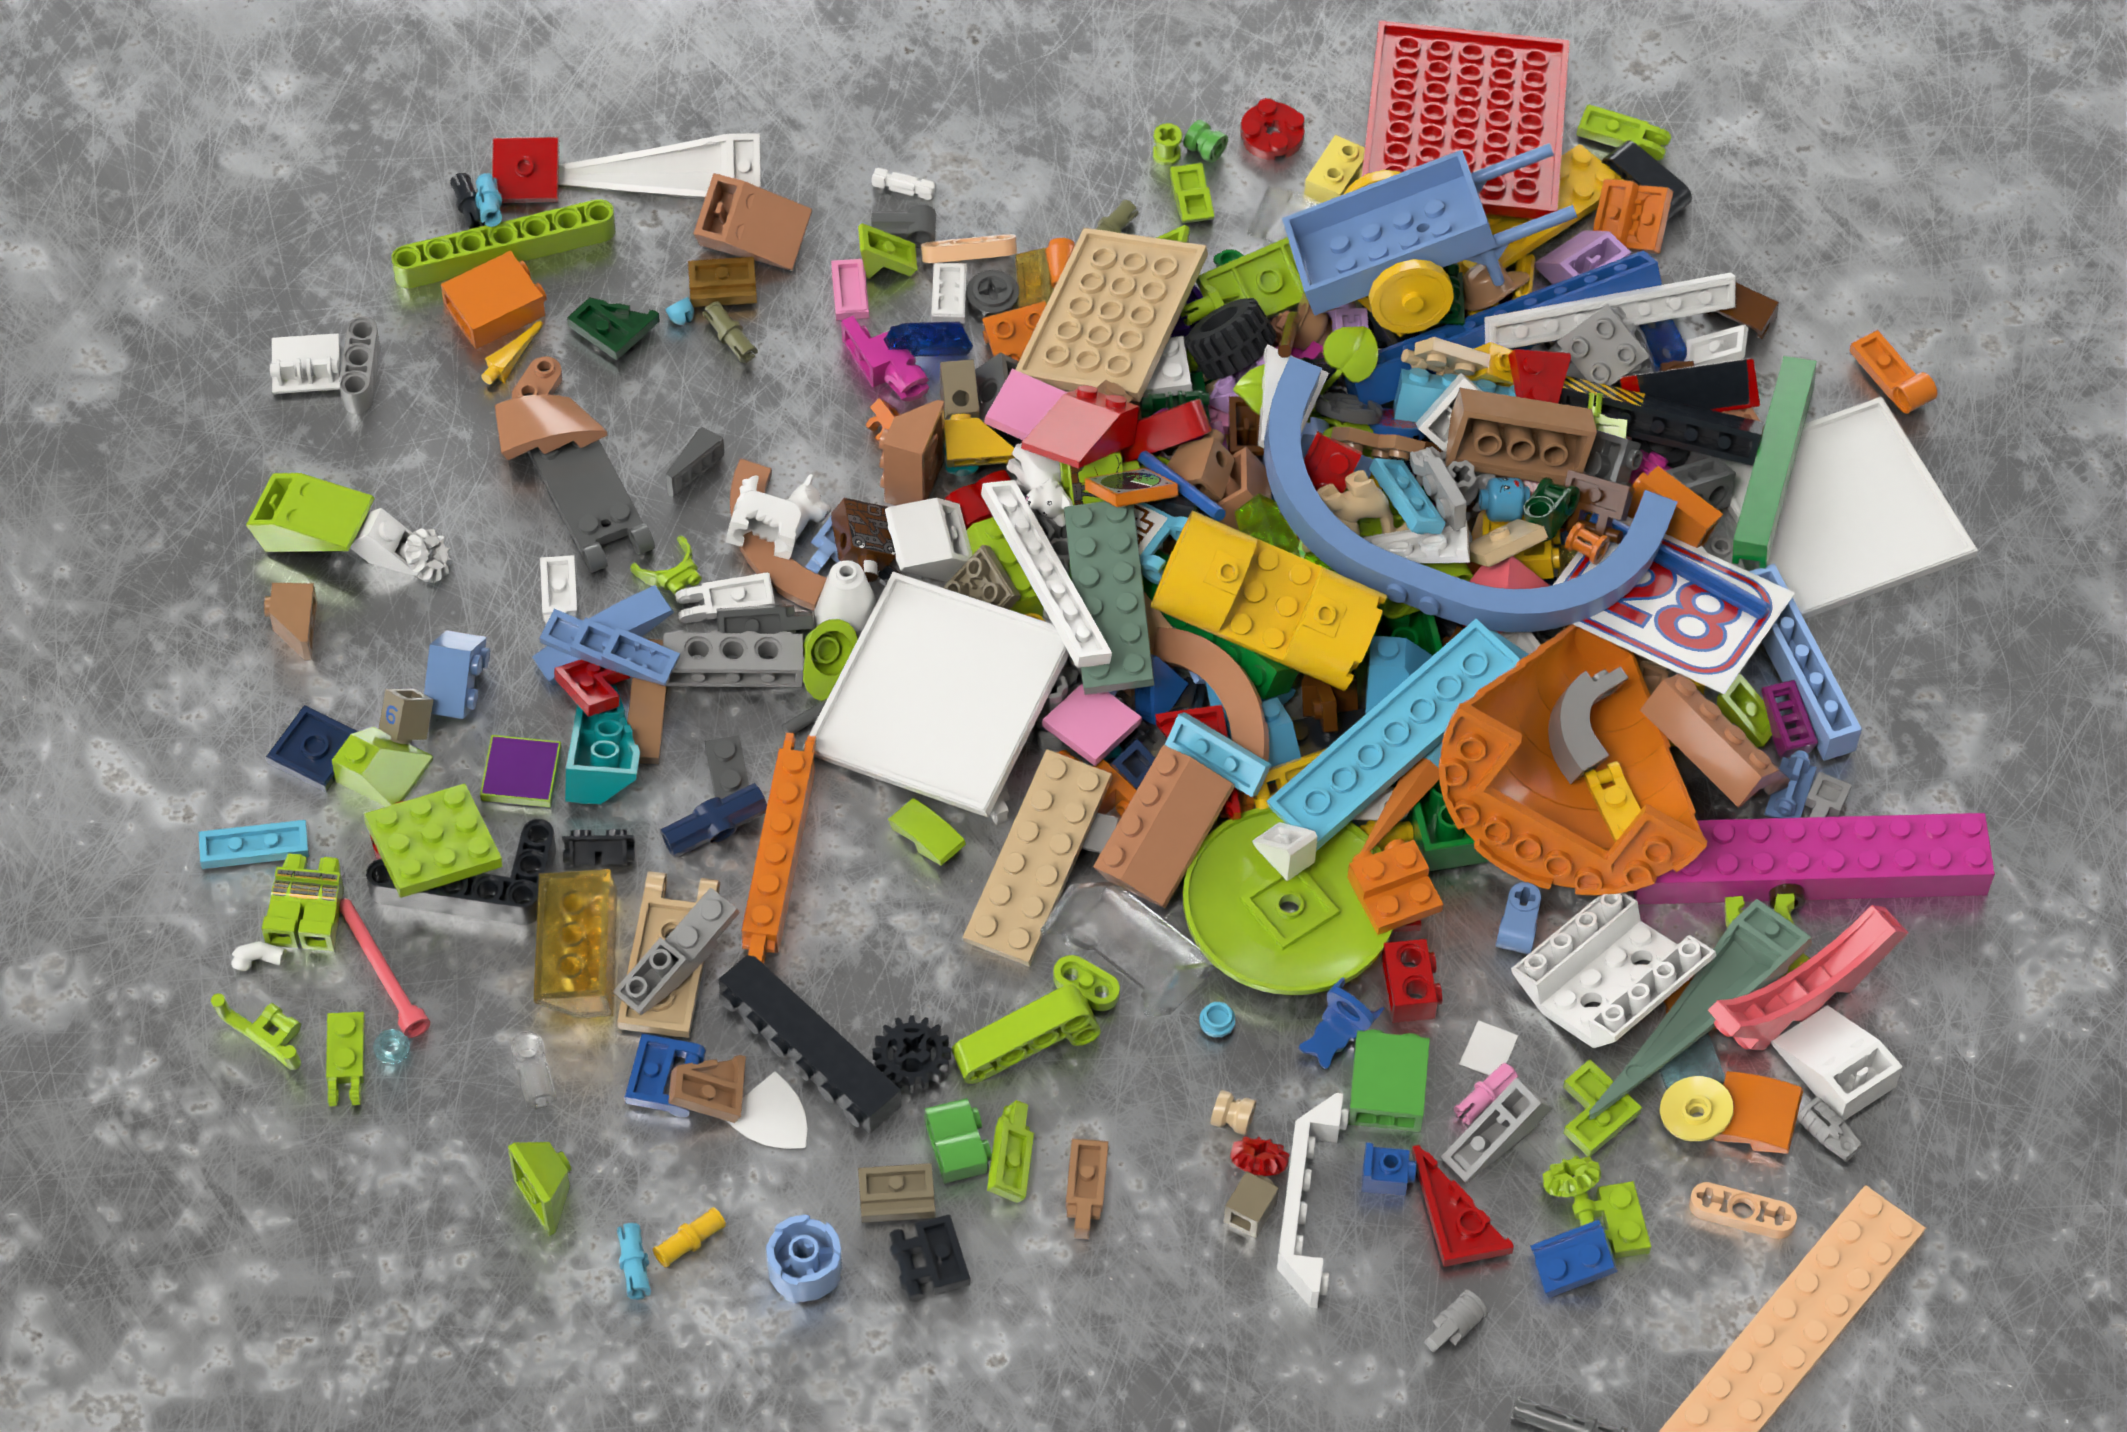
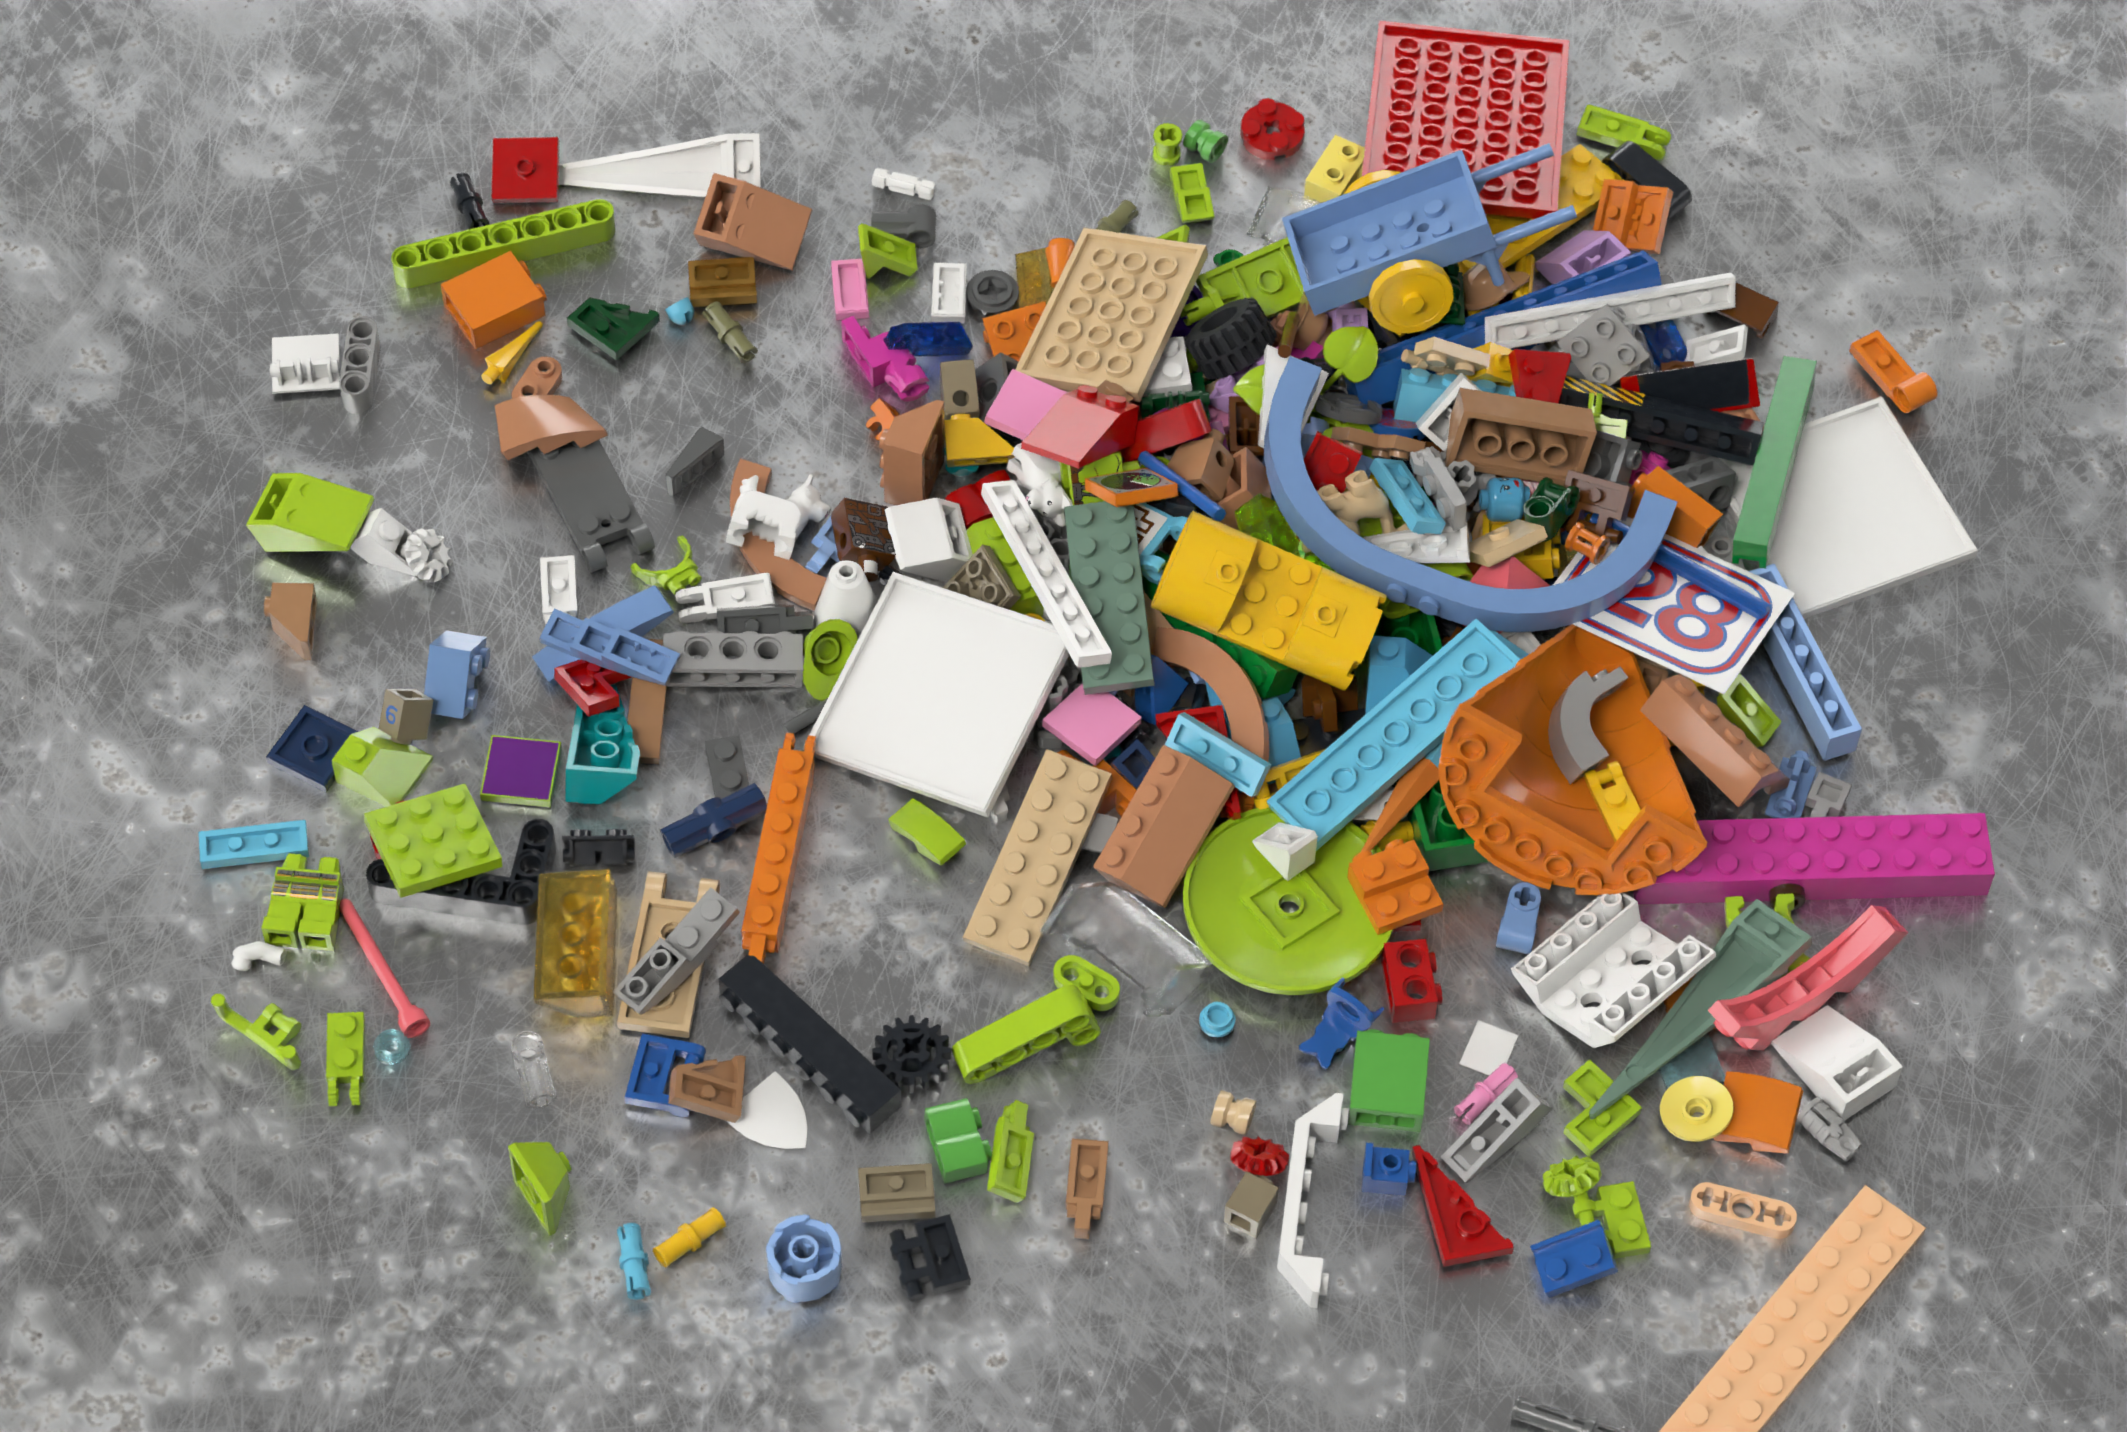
medium azure pin [475,173,502,227] -> none
light nougat beam [921,234,1017,263] -> none
light grey hinge [1424,1290,1488,1352] -> none
magenta slope [1761,680,1818,759] -> none

